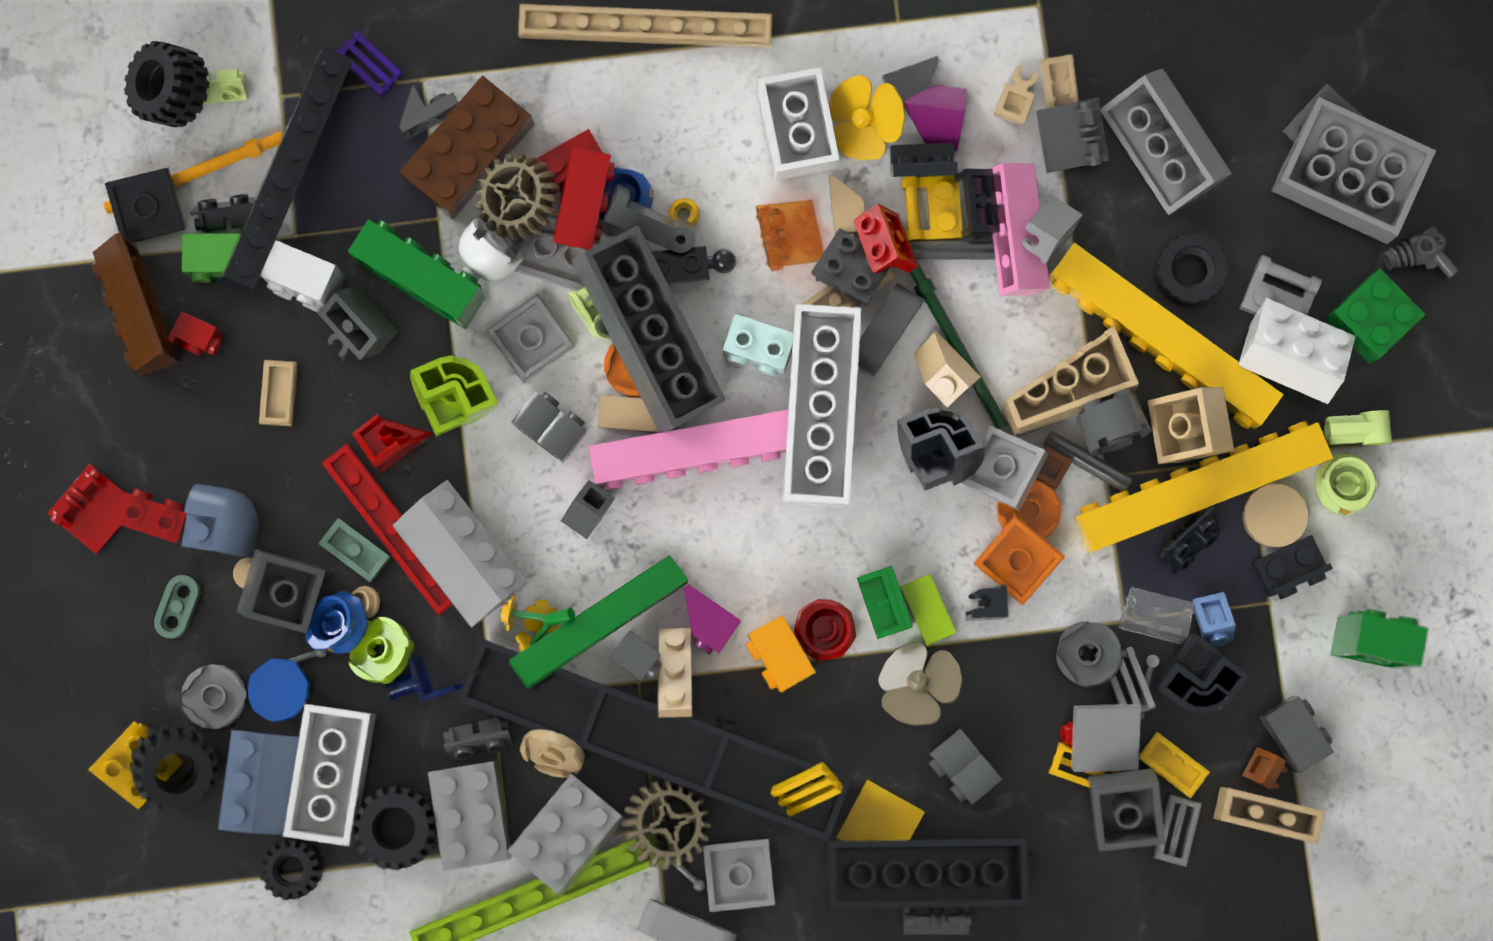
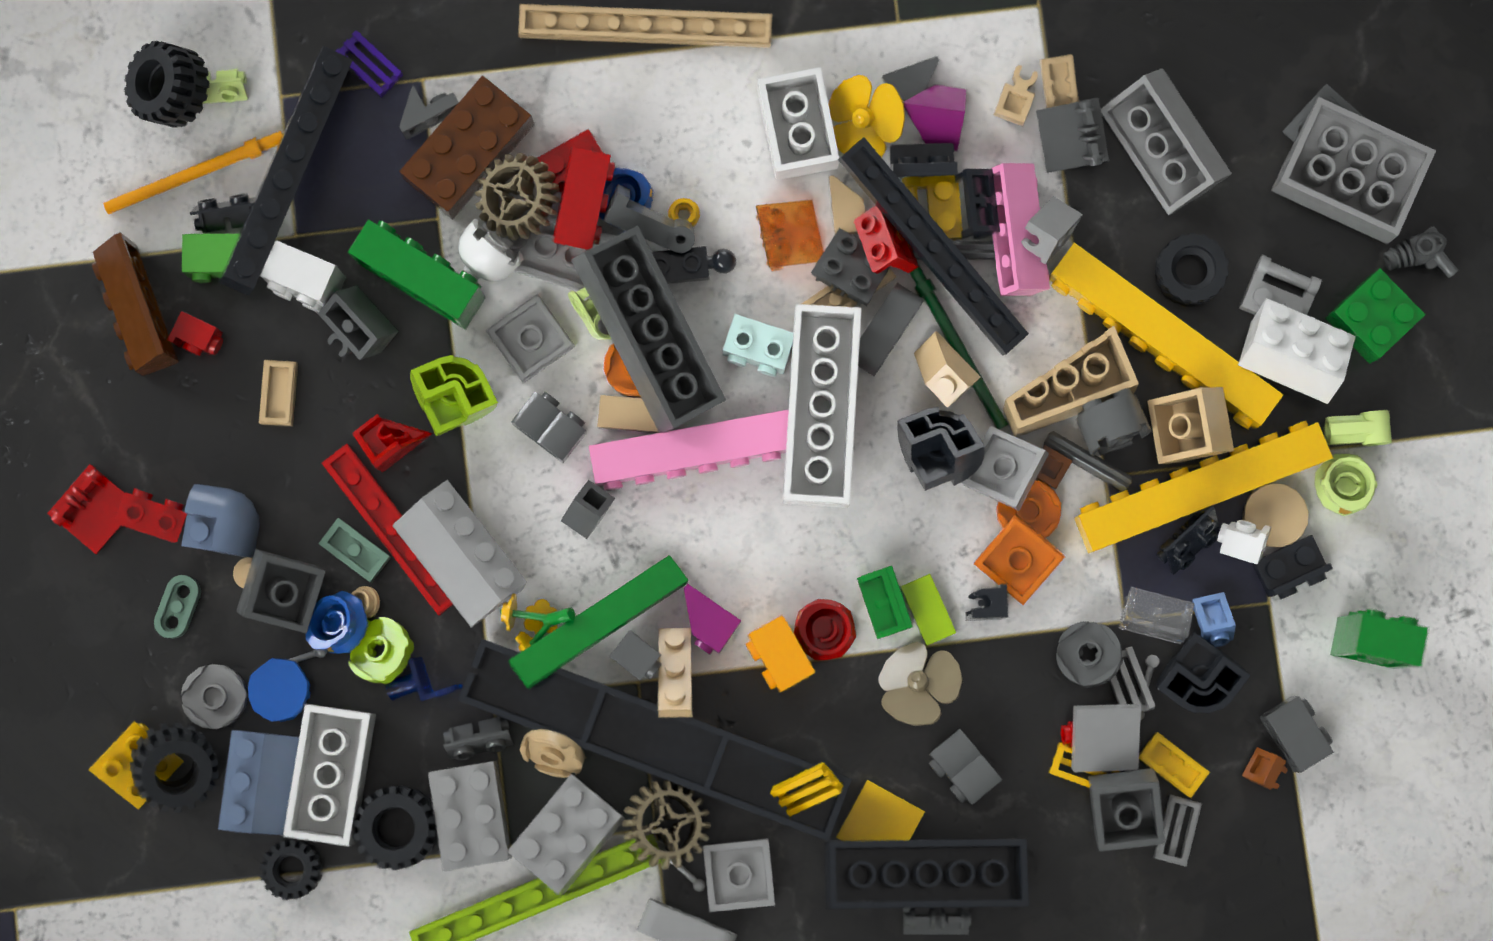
black tile [105,167,186,242] -> none
tan brick [1213,787,1325,844] -> none
none -> black plate [838,137,1029,356]
none -> white brick [1217,520,1271,565]

